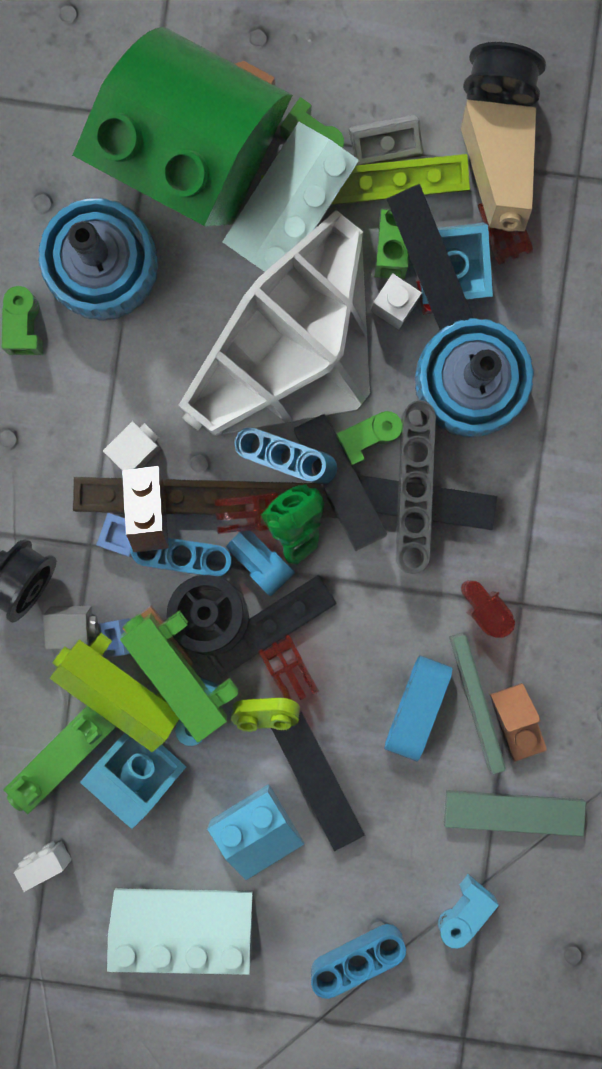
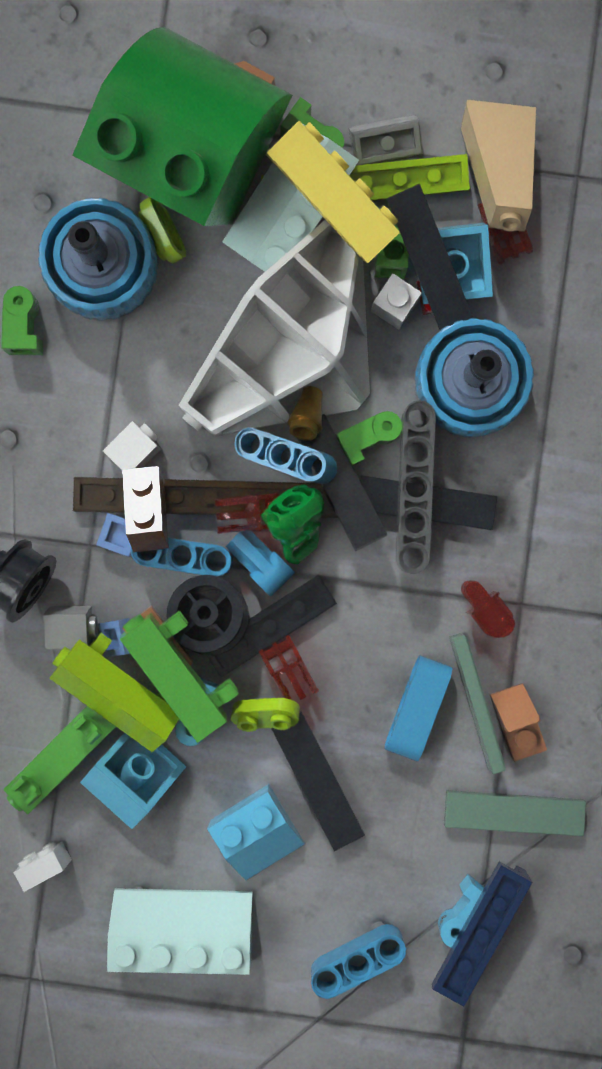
black wheel [463,42,546,106] -> none
none -> lime plate [138,197,186,264]
none -> light yellow brick [266,121,400,263]
none -> pearl gold cone [288,386,323,440]
none -> dark blue fence [431,861,533,1007]

